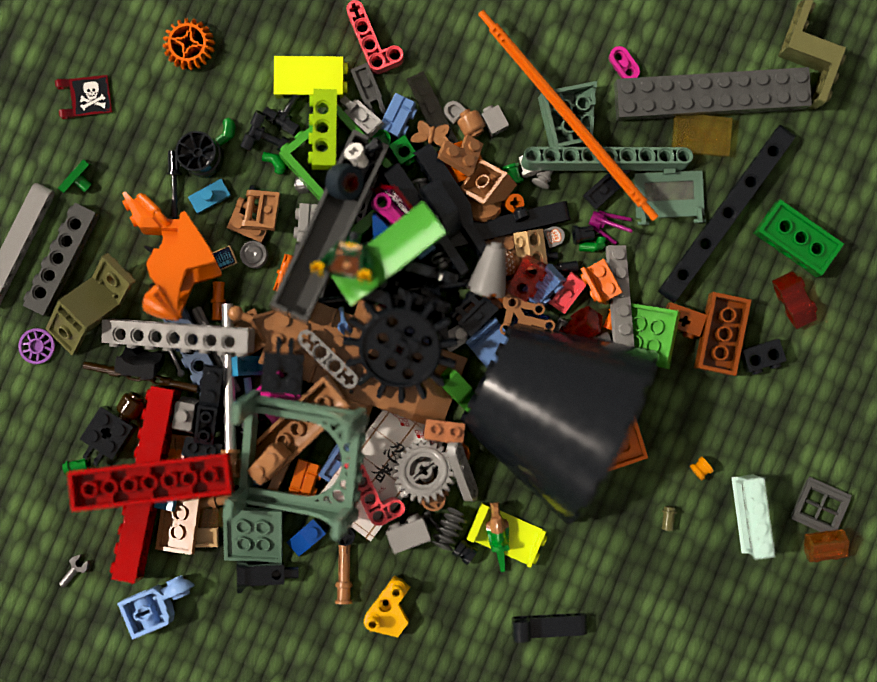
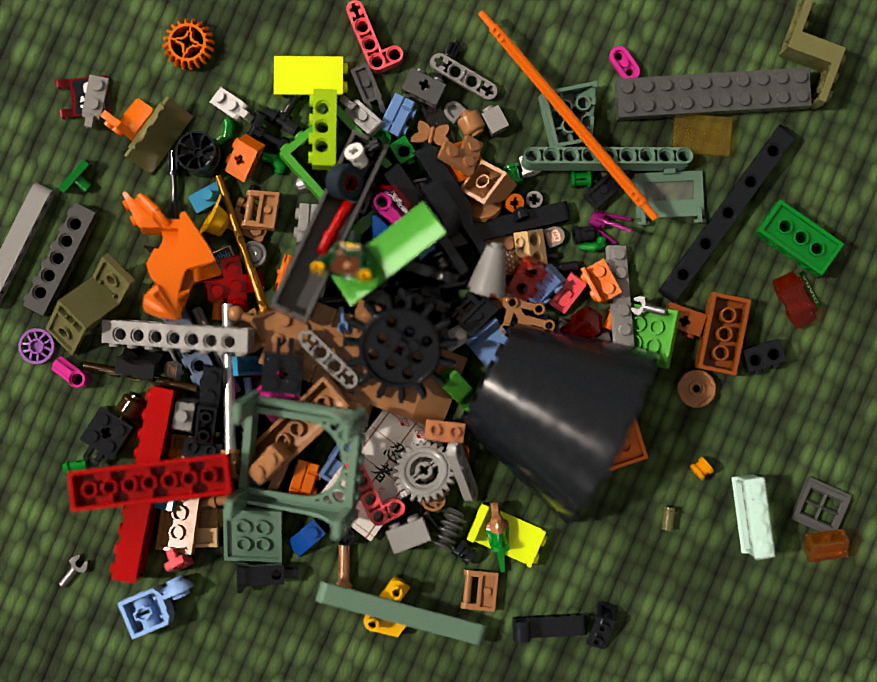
light grey pin [532,158,554,189] -> none
none -> dark pink piece [51,356,91,388]
none -> light grey hinge [82,75,110,130]
none -> orange bracket [100,98,154,141]
none -> olive piece [124,96,193,175]
none -> light grey tile [164,360,182,382]
none -> coral hinge [164,548,194,572]
none -> yellow piece [199,194,230,236]
none -> red plate [204,255,264,312]
none -> hinge [210,87,254,123]
none -> pearl gold bar [215,175,272,314]
none -> orange brick [224,134,265,182]
none -> sand green beam [315,581,487,646]
none -> red pin [316,200,354,256]
none -> dark grey brick [401,68,446,109]
none -> light grey beam [430,53,497,100]
none -> black piece [435,39,460,82]
none -> medium nougat plate [460,569,499,612]
none -> light grey bush [525,191,543,209]
none -> green bush [570,171,591,188]
none -> black bracket [586,601,617,649]
none -> flat silver bar [630,296,667,317]
none -> medium nougat plate [677,370,716,408]
none -> green sticker [799,271,821,309]

